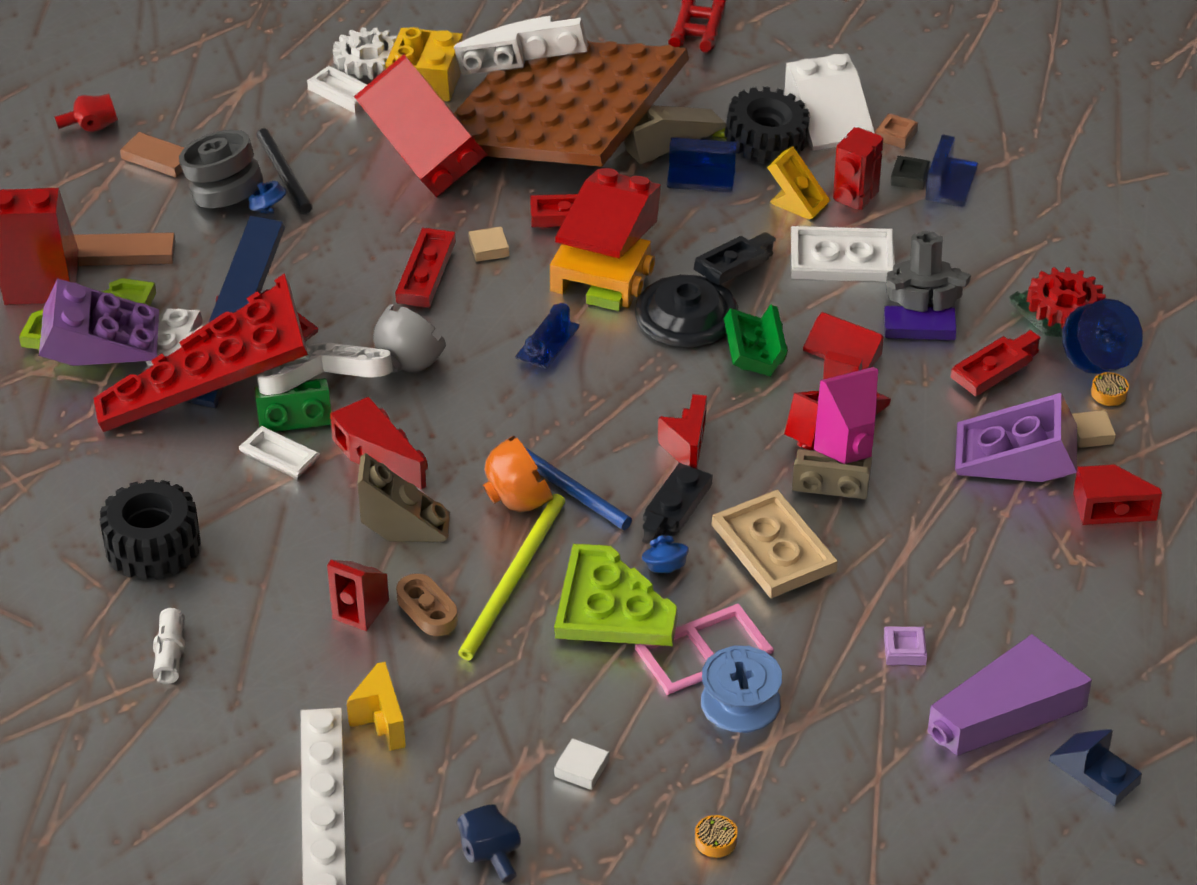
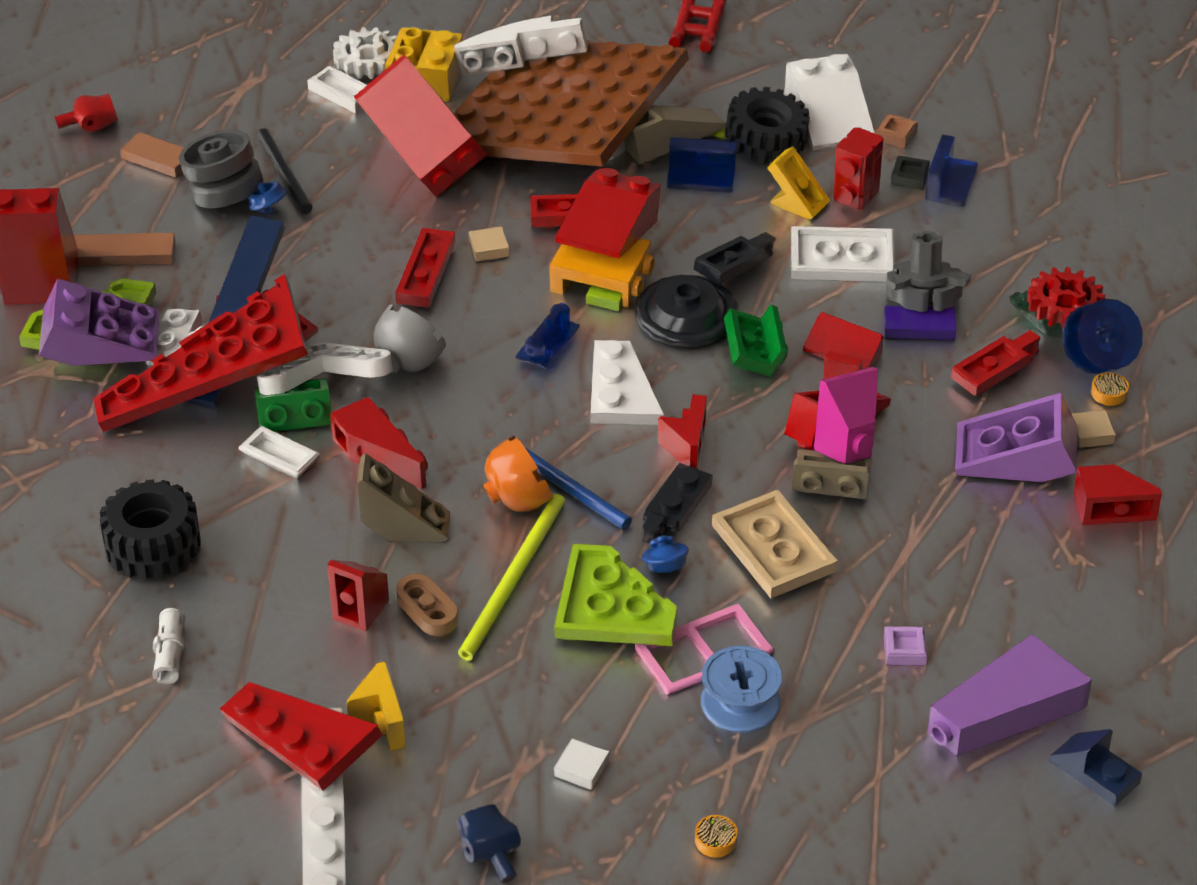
none -> red wing [220,682,383,791]
none -> white wing [591,340,664,425]

